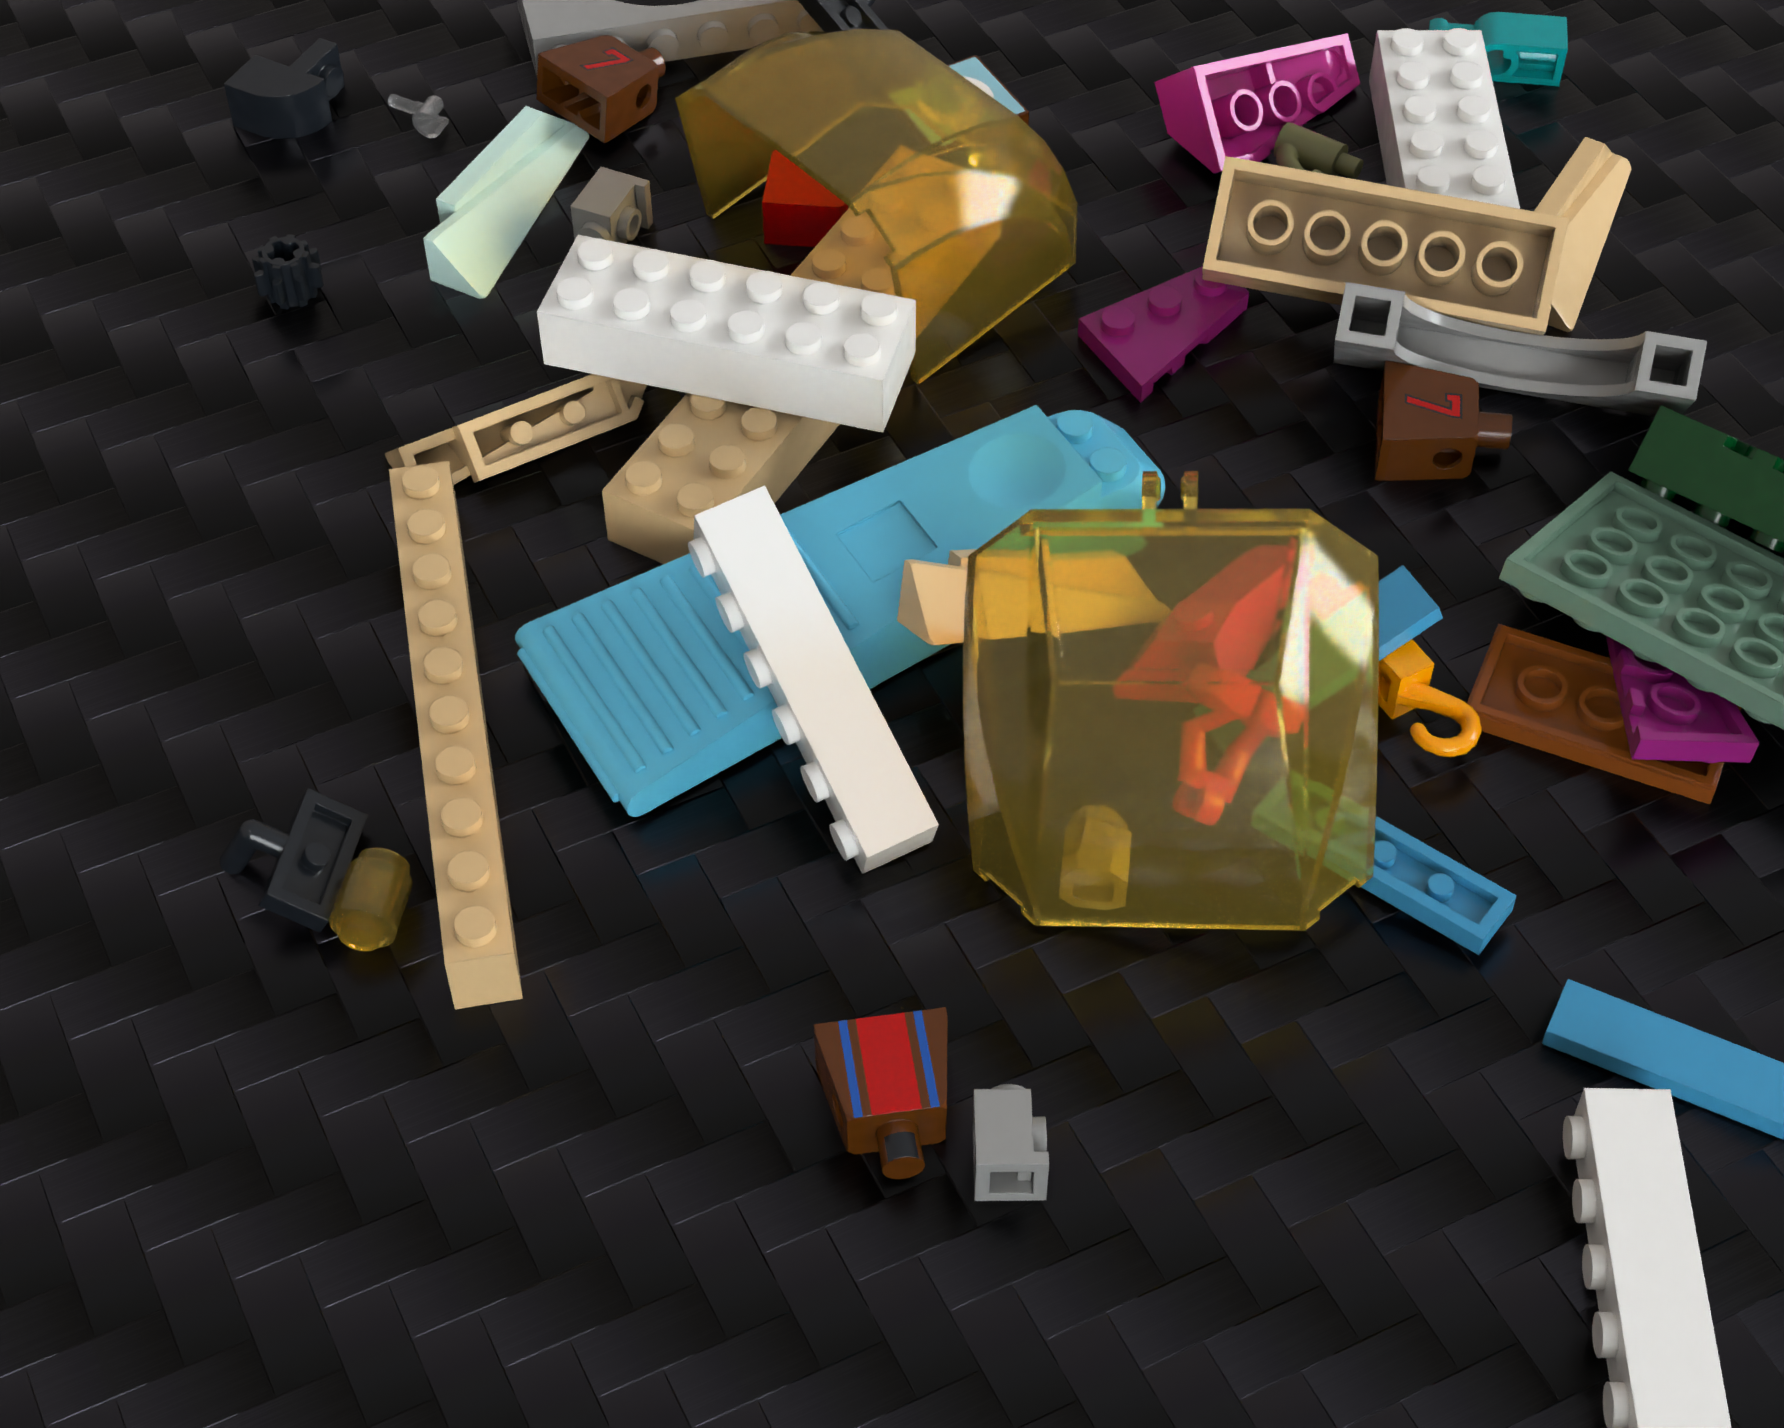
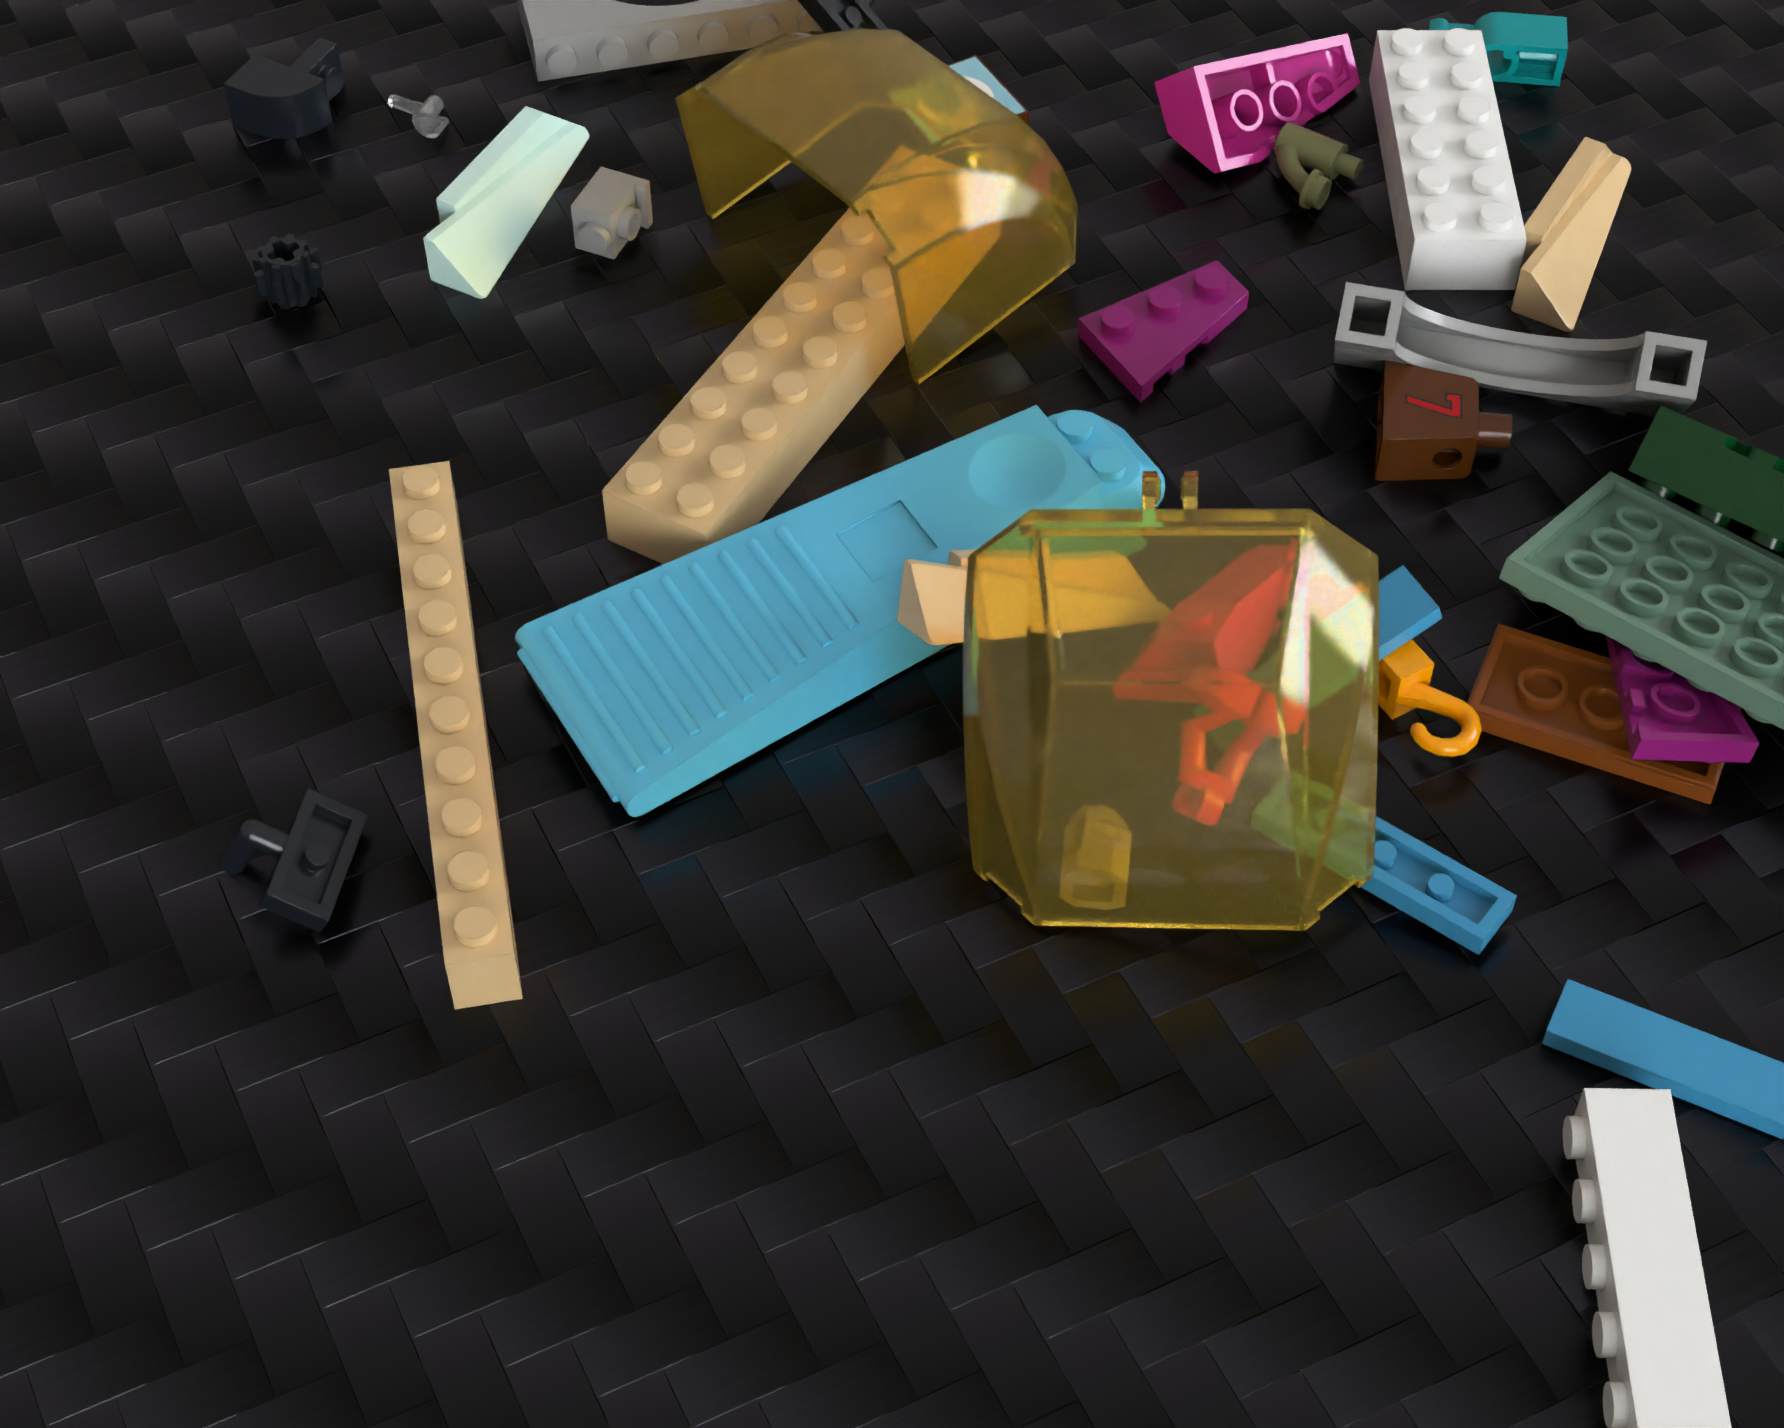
clear yellow brick [329,847,413,952] -> none
tan wedge [385,374,647,485] -> none
reddish brown torso [536,35,666,143] -> none
white brick [537,235,916,433] -> none
white brick [688,485,939,874] -> none
red slope [762,147,848,247] -> none
torso [814,1007,948,1179] -> none
light grey brick [972,1084,1049,1201] -> none
tan brick [1202,156,1569,335] -> none

